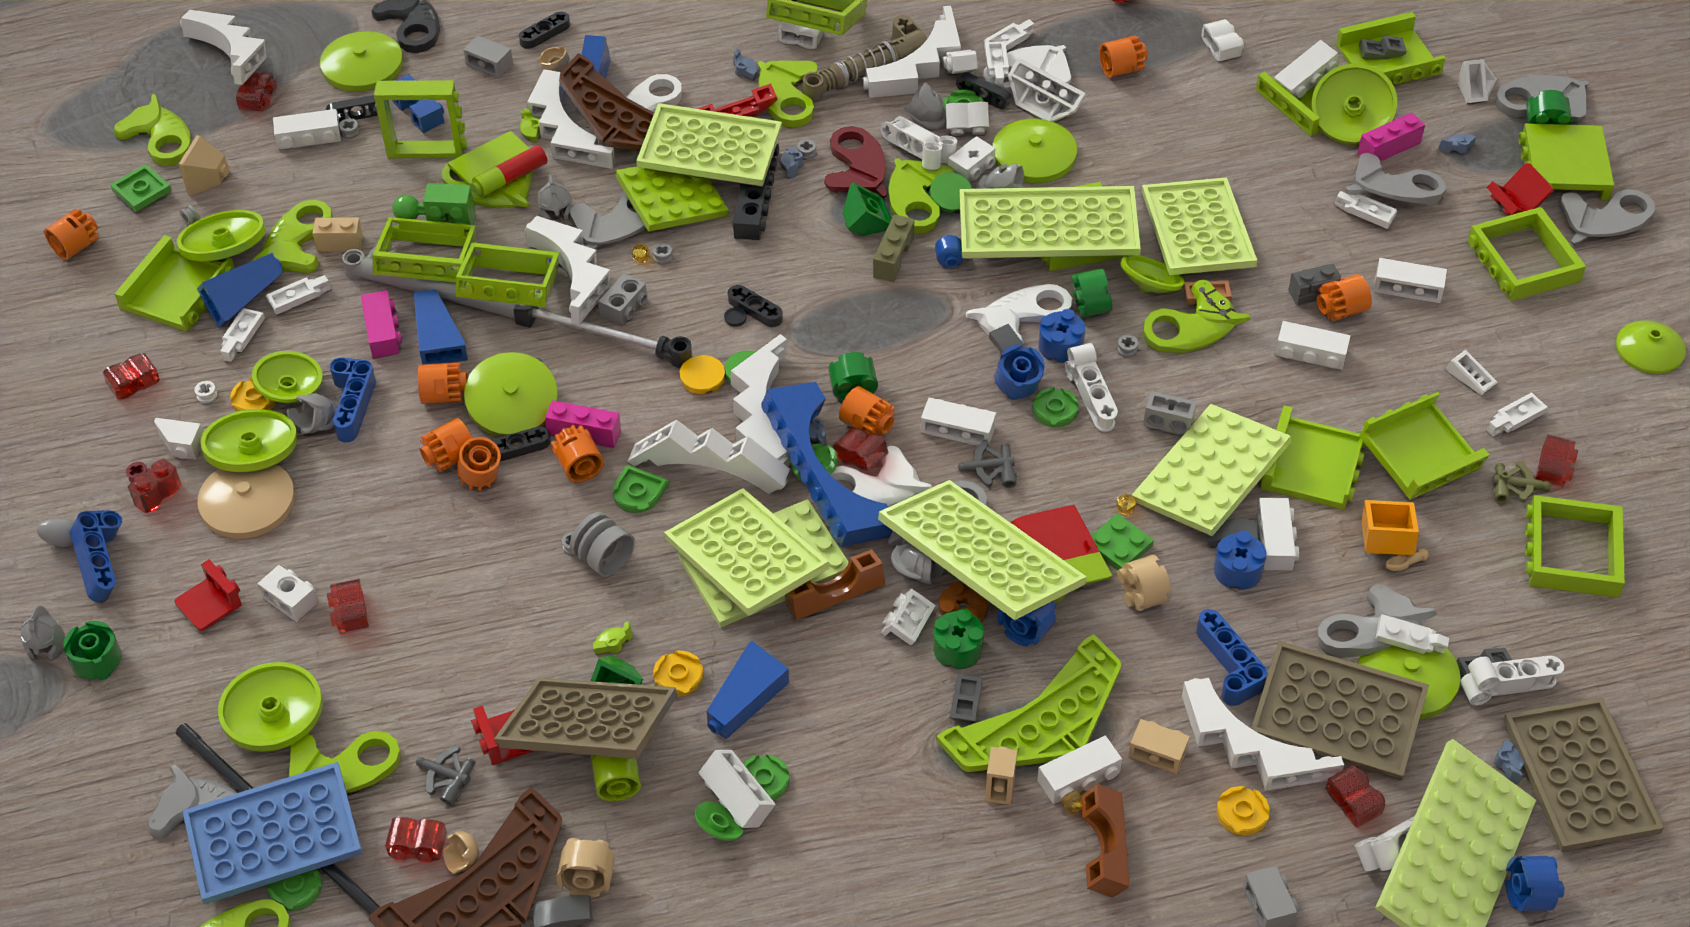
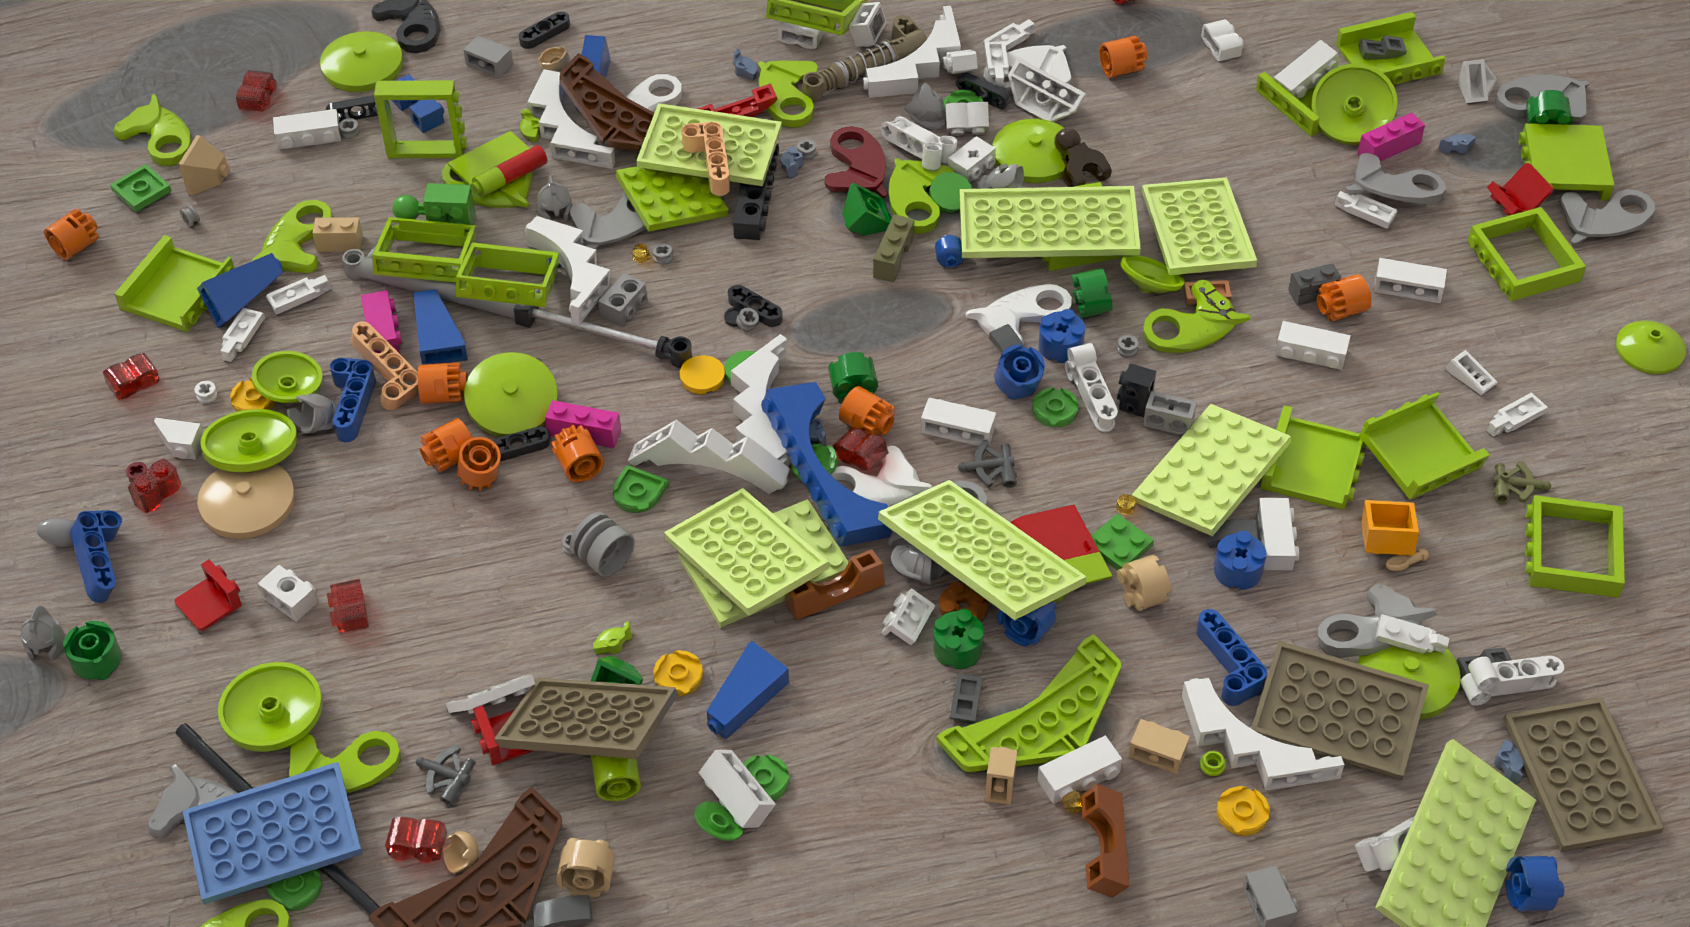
lime dish [177,210,266,261] -> none
white arch [180,10,267,85] -> none
clear red brick [1325,765,1386,828] -> none
clear red brick [1535,434,1578,487] -> none
none -> light nougat beam [350,321,418,410]
none -> white wing [446,675,535,714]
none -> light nougat beam [681,122,730,196]
none -> light grey bush [736,308,759,331]
none -> white brick [849,2,887,47]
none -> dark brown piece [1054,128,1112,187]
none -> black brick [1117,363,1157,417]
none -> lime plate [1200,751,1226,776]

